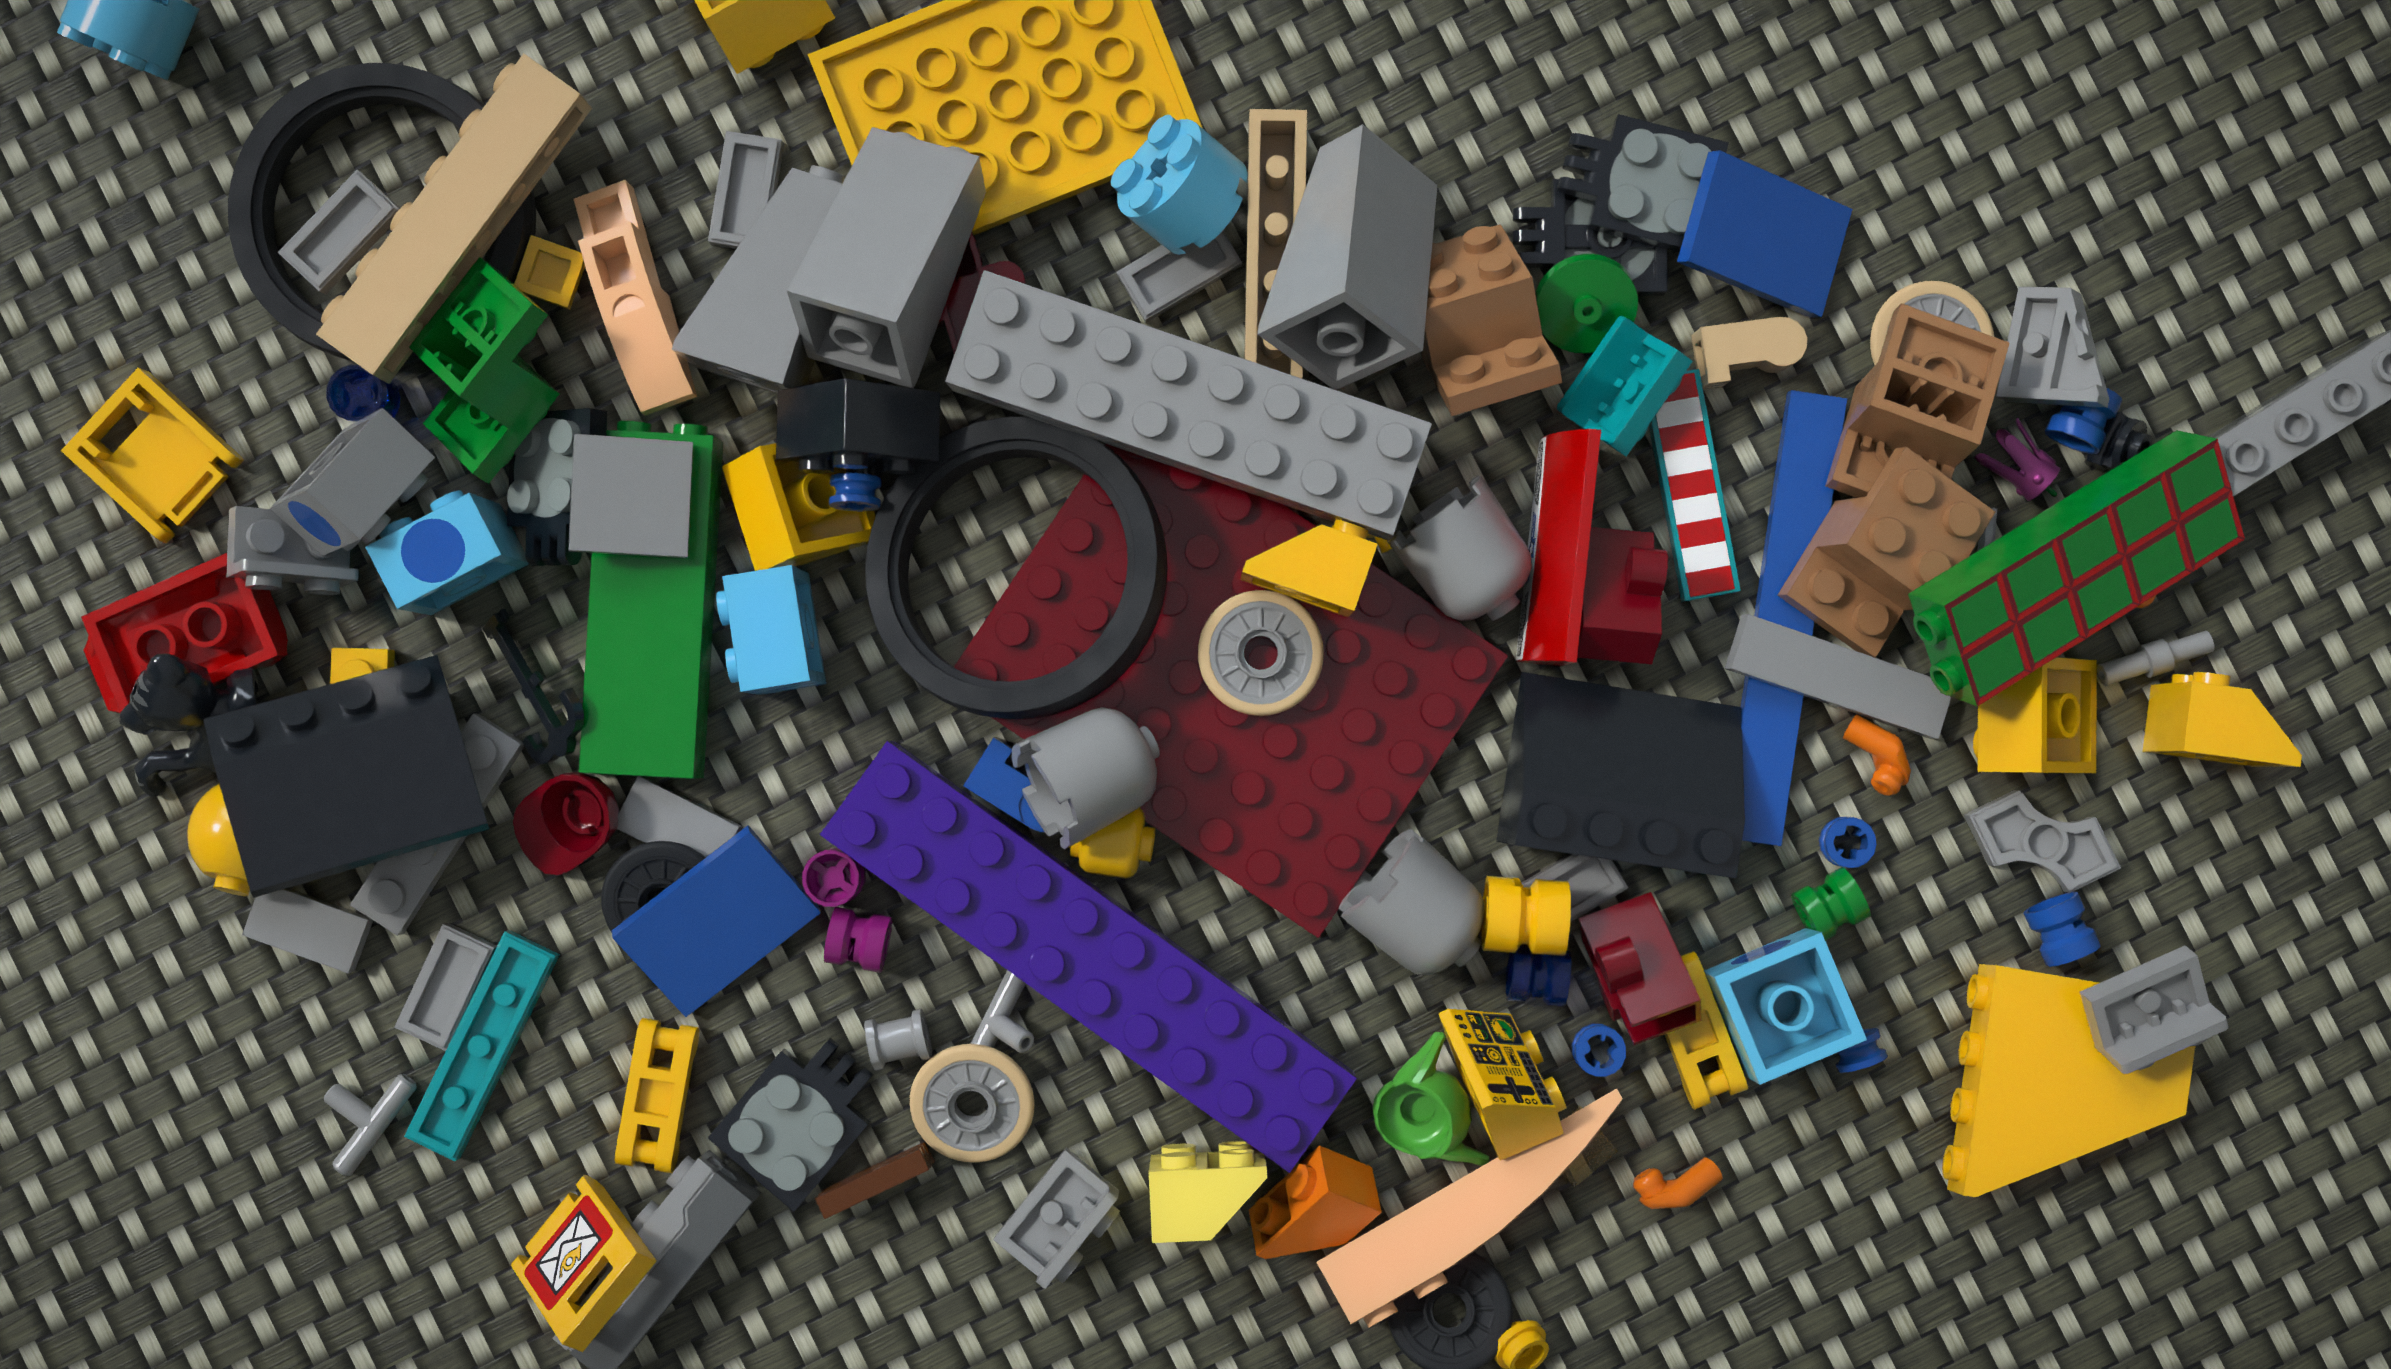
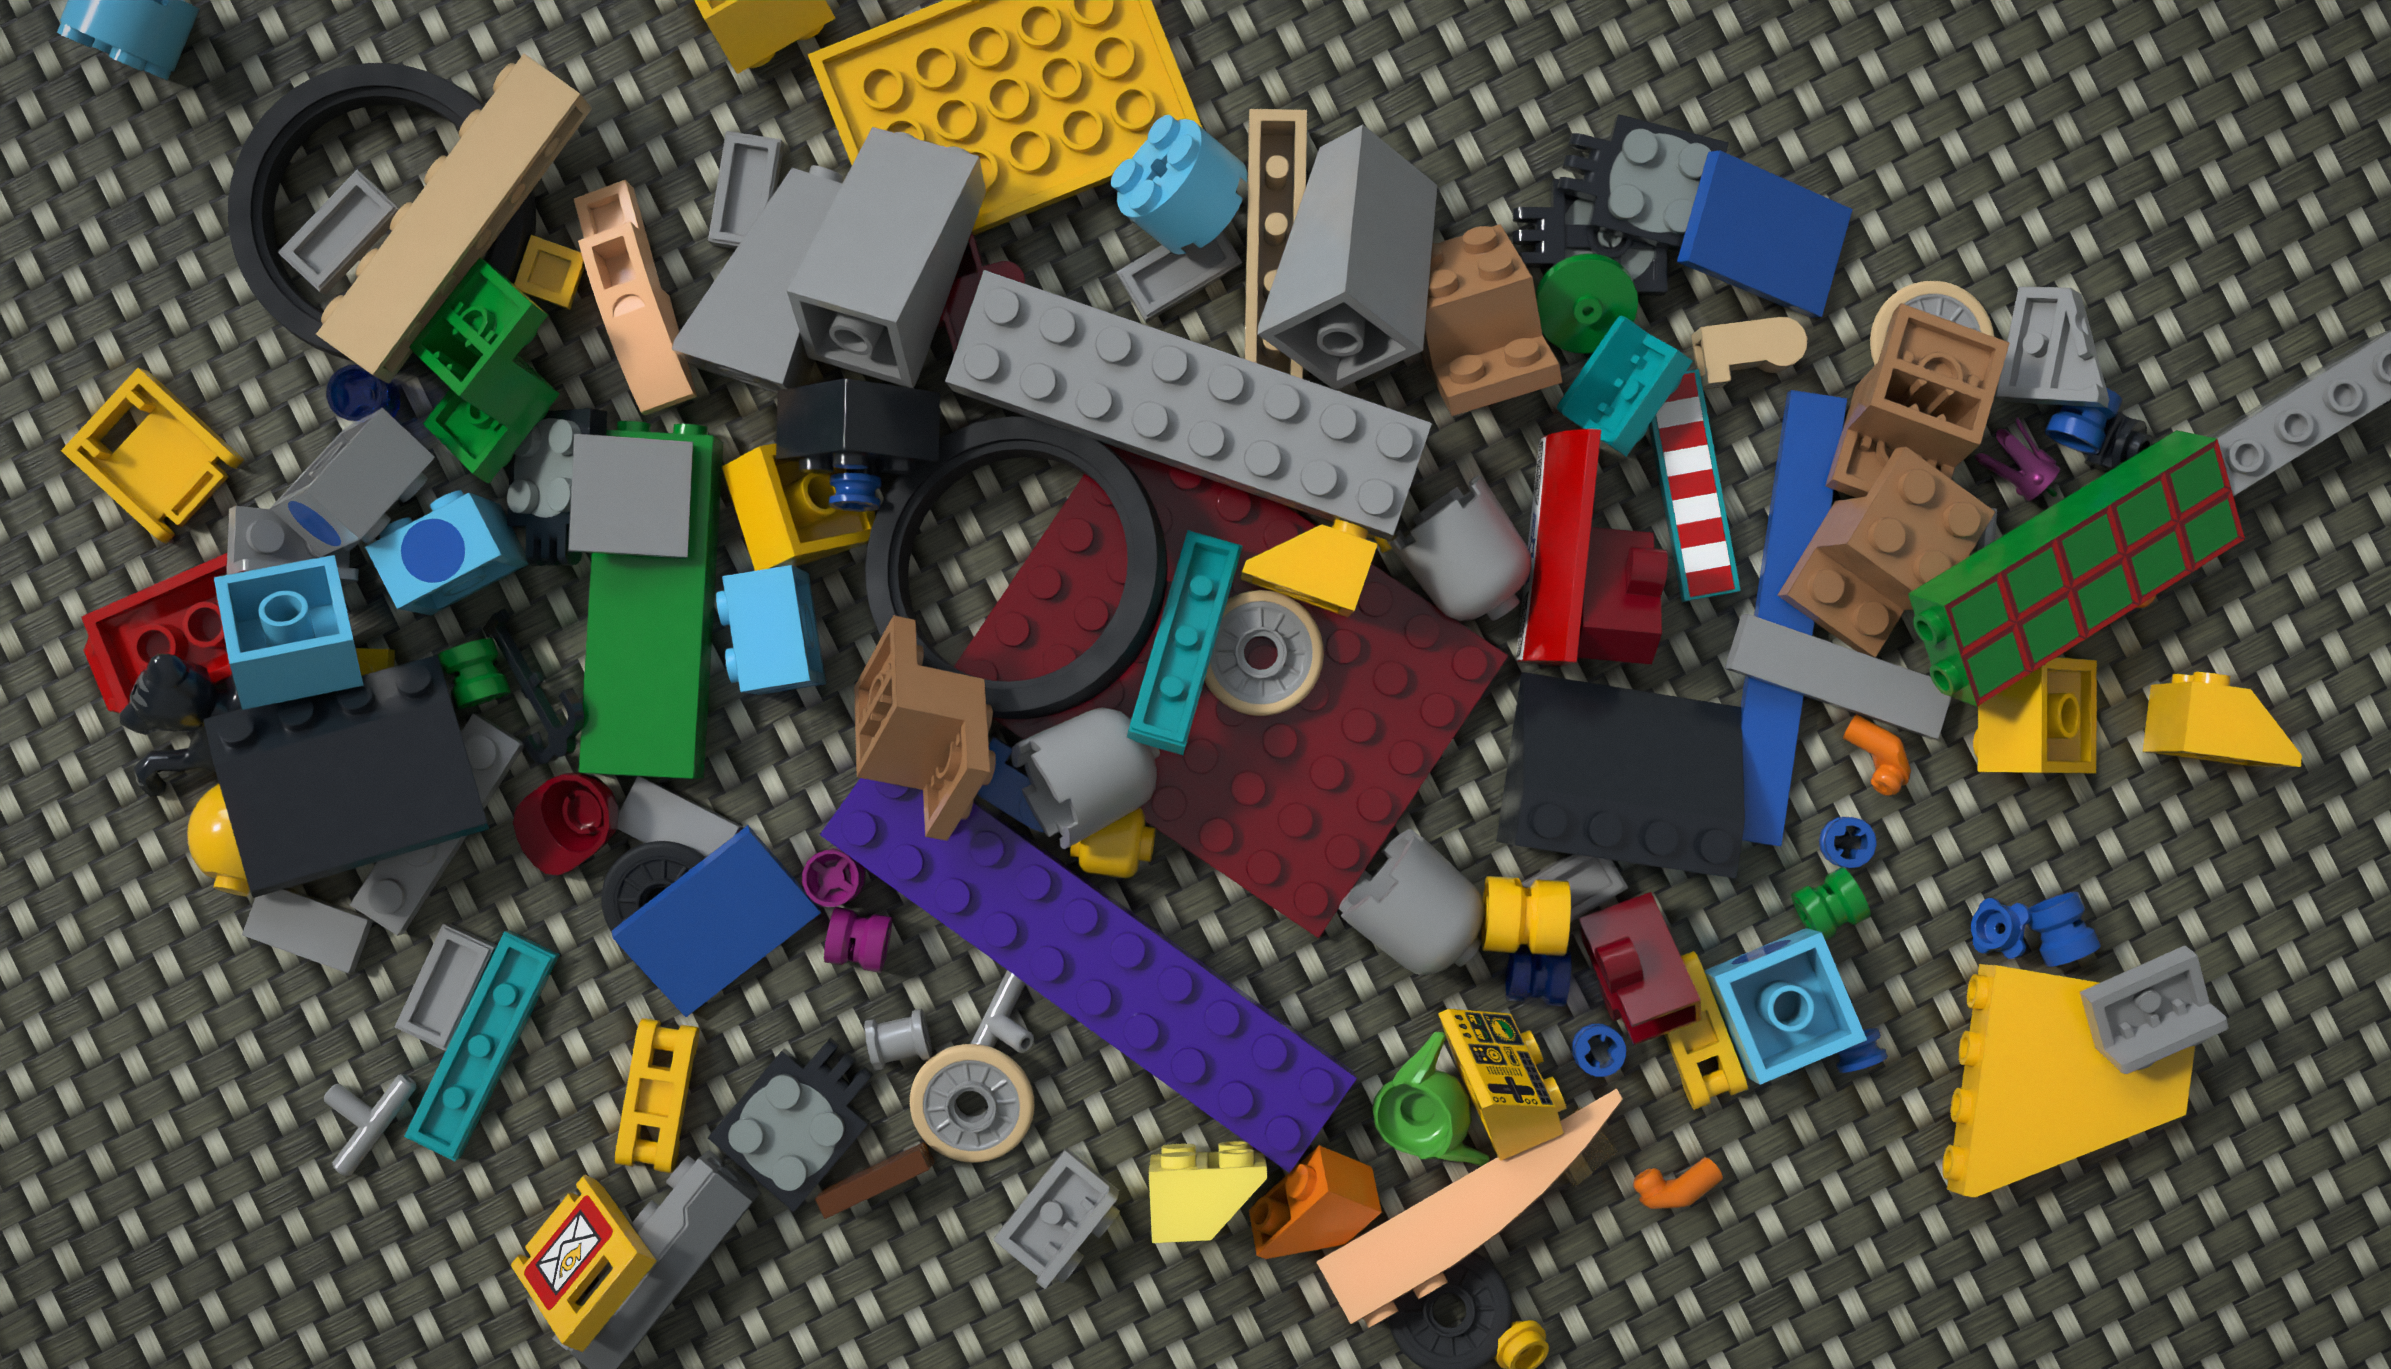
light grey tile [1964,790,2121,893] -> none
light grey bar [2097,631,2214,686] -> none
none -> medium azure brick [214,555,364,710]
none -> green wheel [438,638,511,710]
none -> medium nougat bracket [854,615,996,841]
none -> teal tile [1127,530,1243,755]
none -> blue plate [1971,898,2031,959]

